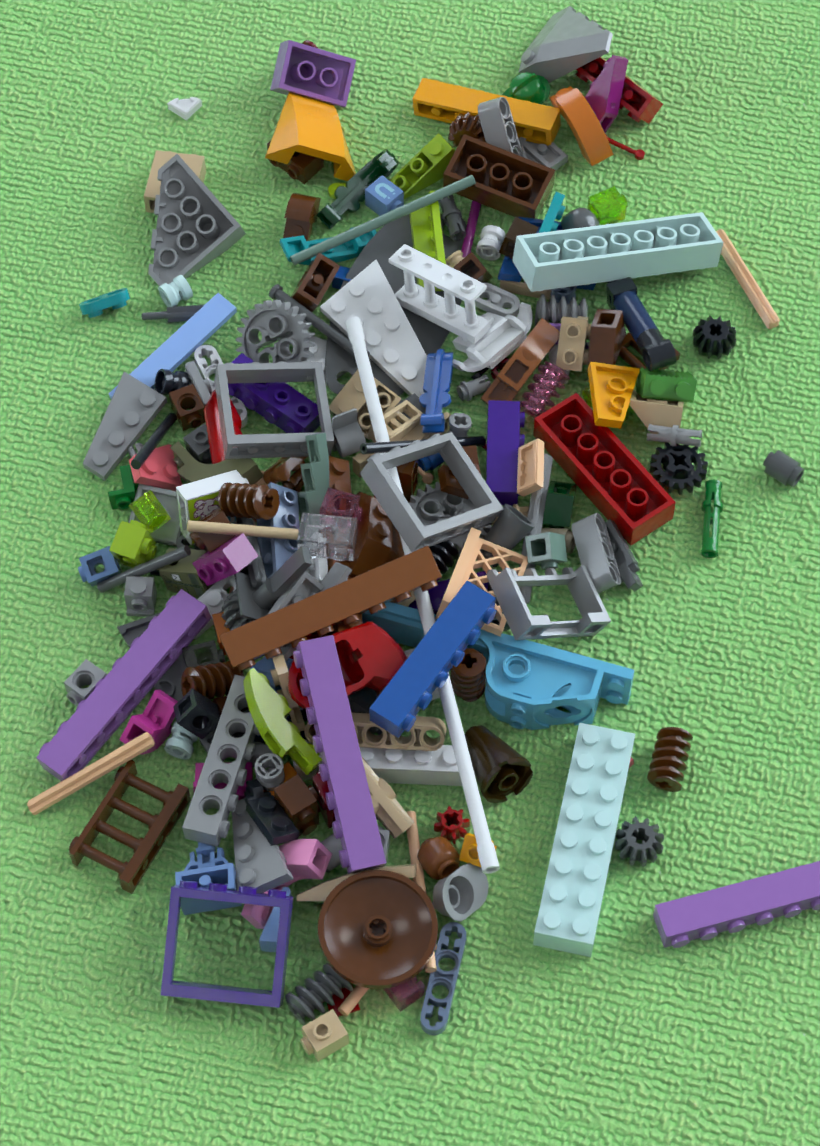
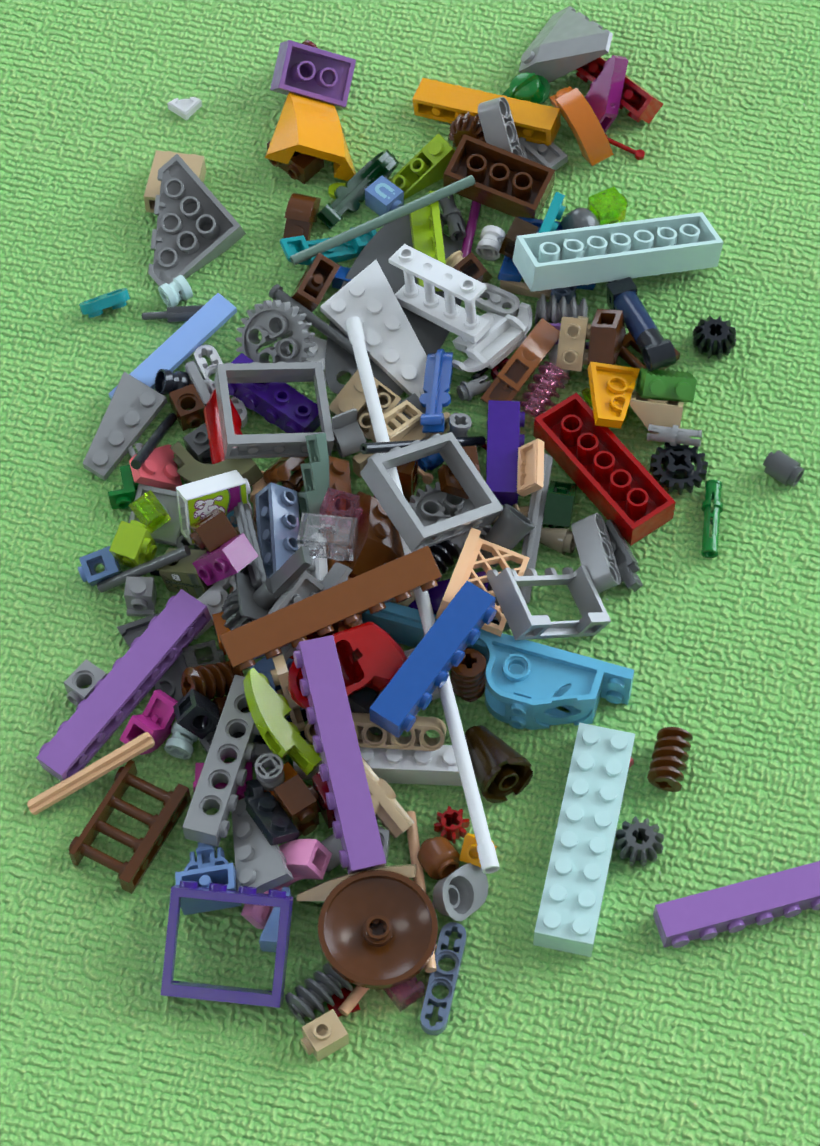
tan bar [187,520,299,540] -> none
reddish brown piece [218,482,280,520] -> none
sand green brick [525,532,567,570] -> none
light nougat axle [716,229,780,329] -> none

